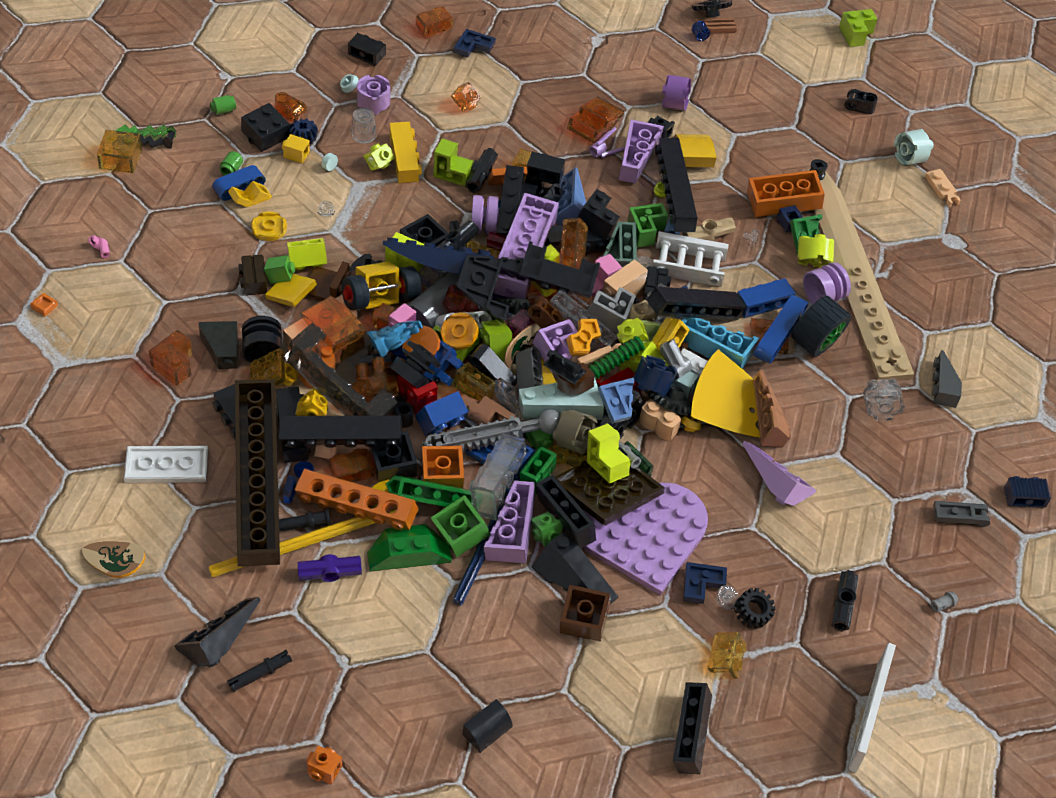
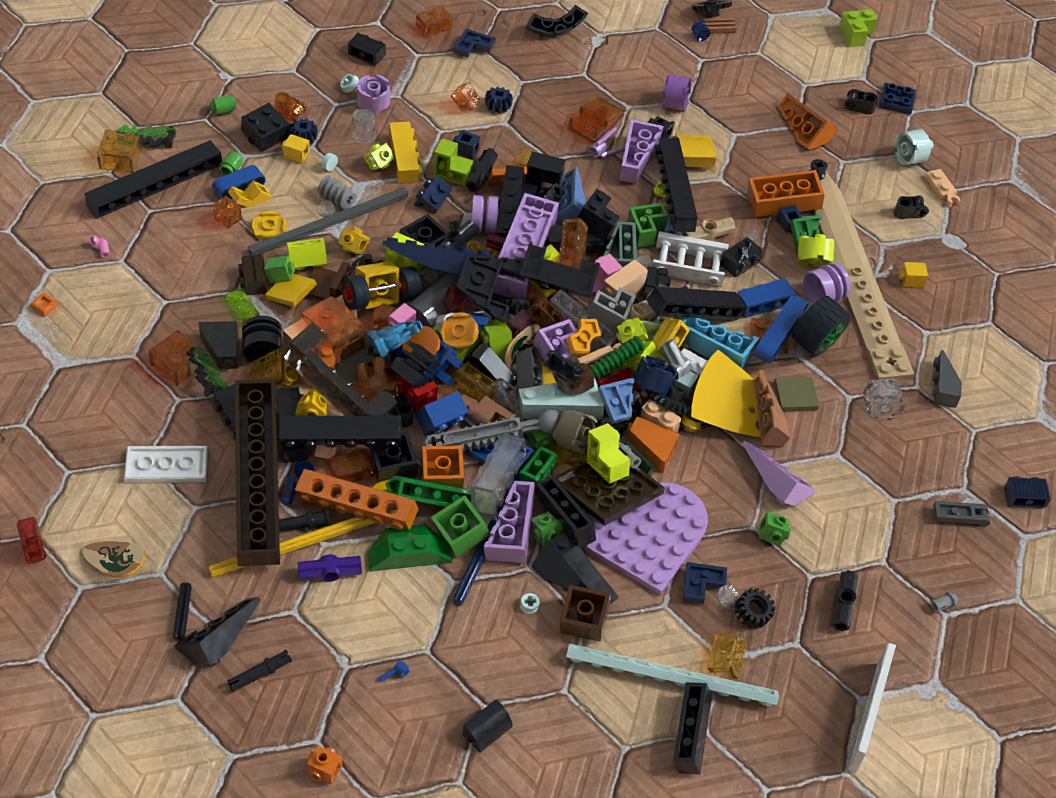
none -> clear red brick [17,517,46,564]
none -> black brick [84,140,222,219]
none -> black axle [173,582,192,641]
none -> piece [186,346,228,397]
none -> clear orange brick [213,196,242,228]
none -> clear neon green plate [224,288,259,324]
none -> dark grey axle [248,187,408,256]
none -> light grey piece [318,175,357,210]
none -> yellow brick [338,226,371,254]
none -> blue hand [378,661,409,682]
none -> dark blue bracket [414,175,453,213]
none -> dark blue brick [453,130,480,159]
none -> blue tile [465,311,489,333]
none -> dark blue gear [484,86,513,113]
none -> light aqua bush [520,593,540,614]
none -> black brick [525,5,588,35]
none -> light aqua plate [566,644,779,706]
none -> orange slope [626,416,680,473]
none -> black brick [720,237,762,277]
none -> bright green brick [758,511,791,546]
none -> olive tile [774,377,819,411]
none -> orange wedge [778,93,838,150]
none -> dark blue tile [879,82,916,115]
none -> black piece [893,195,929,219]
none -> yellow brick [899,262,928,288]

